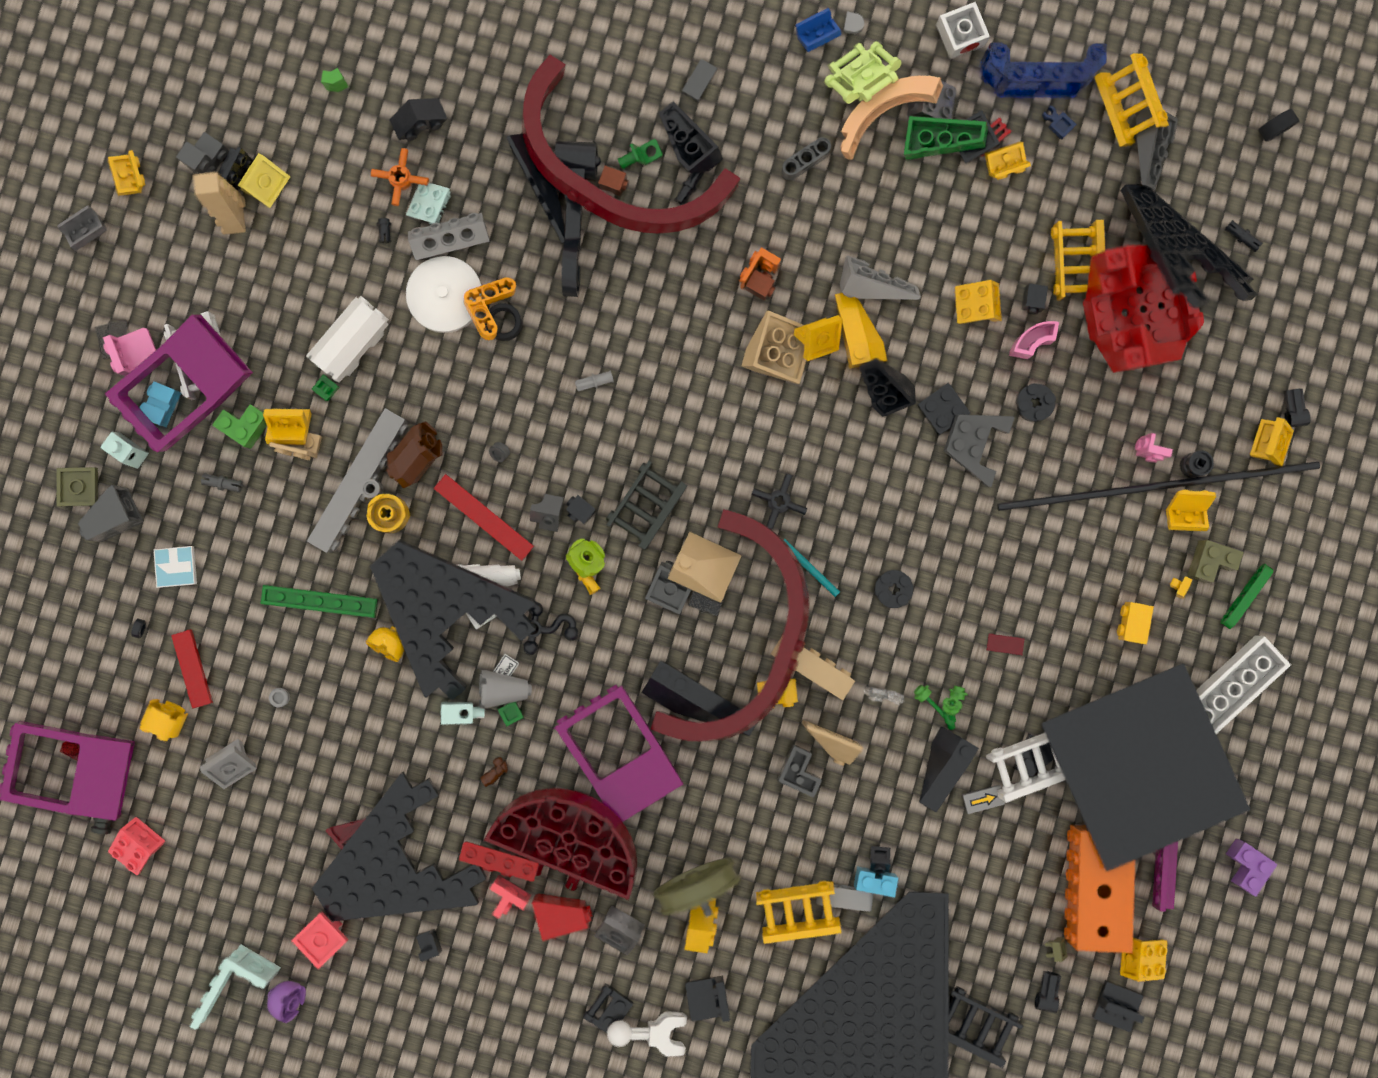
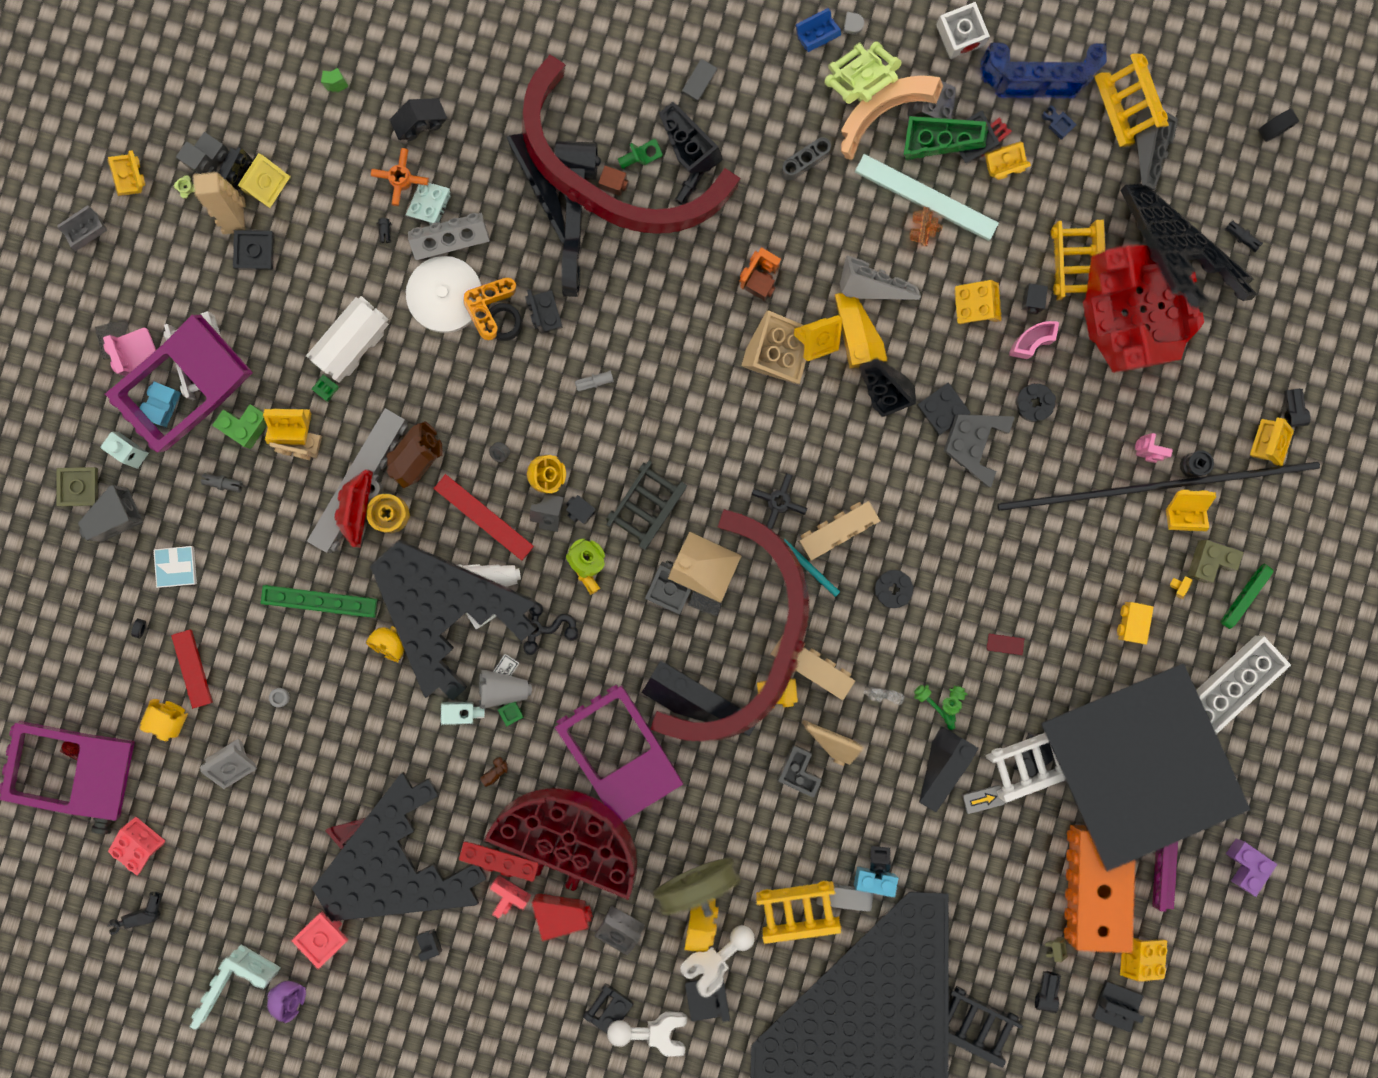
none -> black arm [108,892,163,935]
none -> yellowish green plate [174,176,195,198]
none -> black plate [233,230,274,270]
none -> red wedge [335,470,373,548]
none -> black bracket [525,289,563,334]
none -> yellow cylinder [527,455,566,493]
none -> white piece [681,925,755,997]
none -> tan wedge [798,501,880,561]
none -> light aqua tile [855,154,999,241]
none -> clear orange hips [910,207,943,246]

